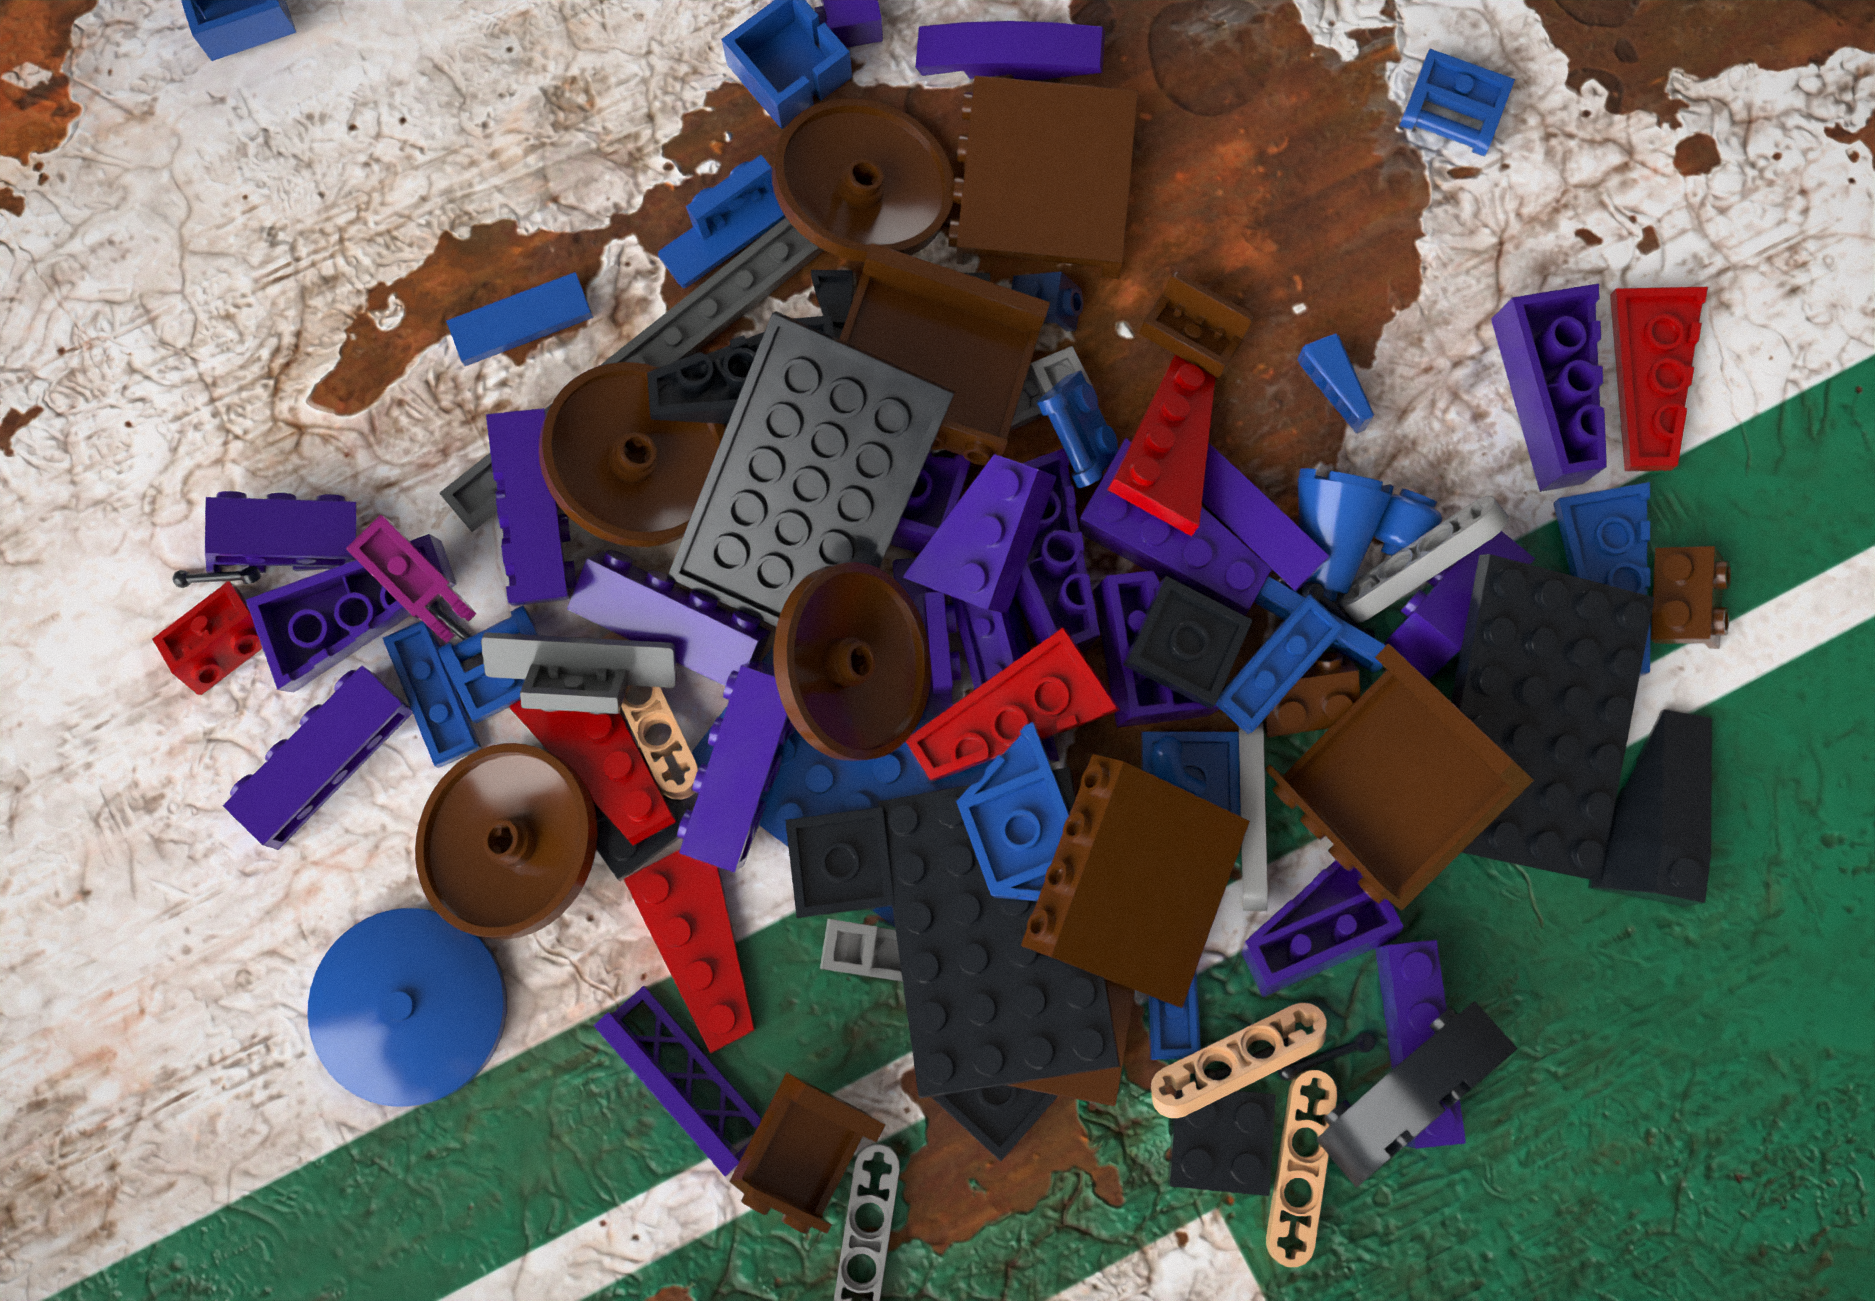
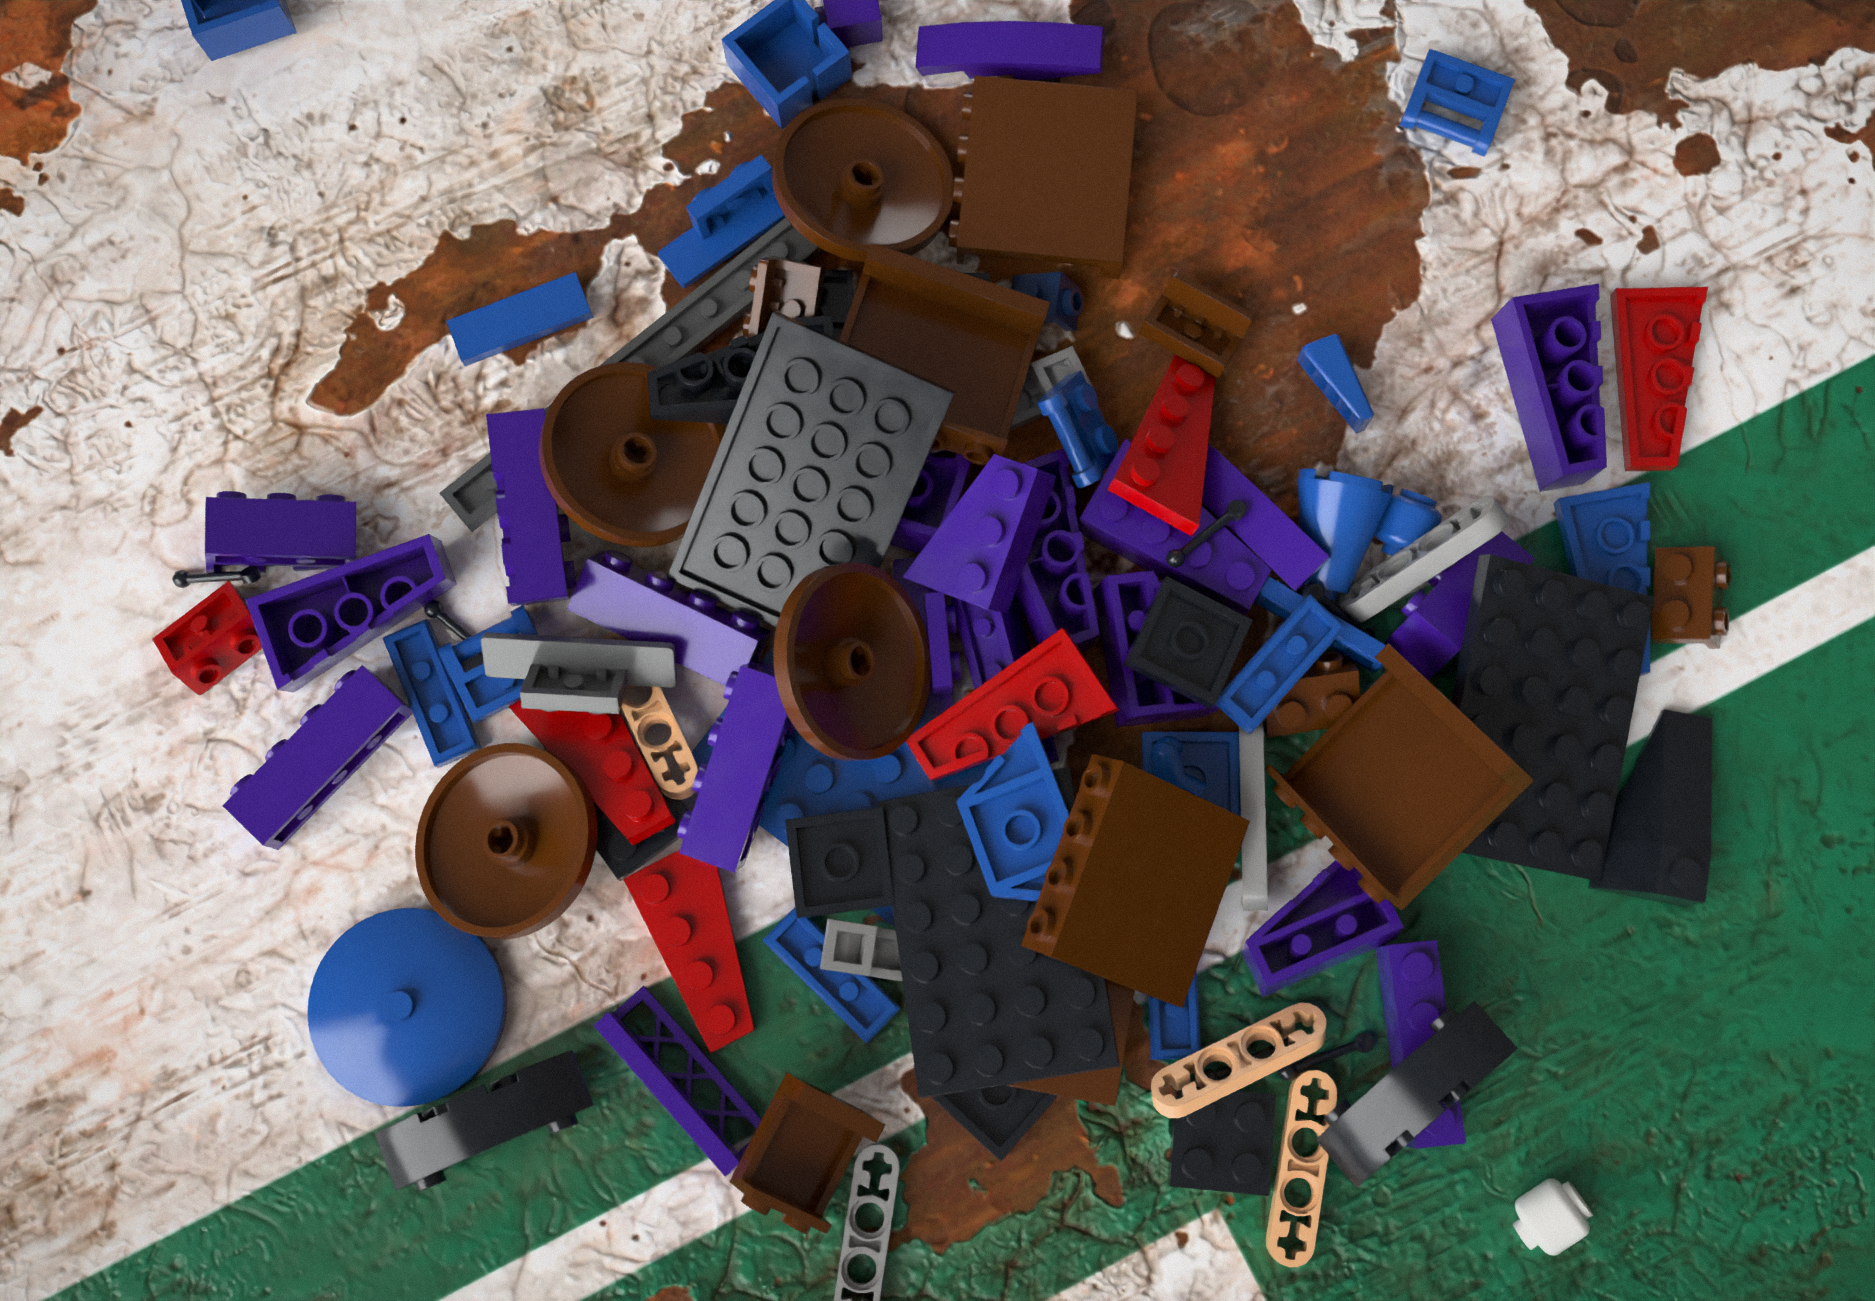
magenta hinge [346,514,477,643] -> none
none -> black brick [375,1050,594,1192]
none -> bracket [743,256,826,339]
none -> blue tile [762,907,901,1044]
none -> black hinge [1166,500,1247,568]
none -> white head [1513,1178,1593,1256]

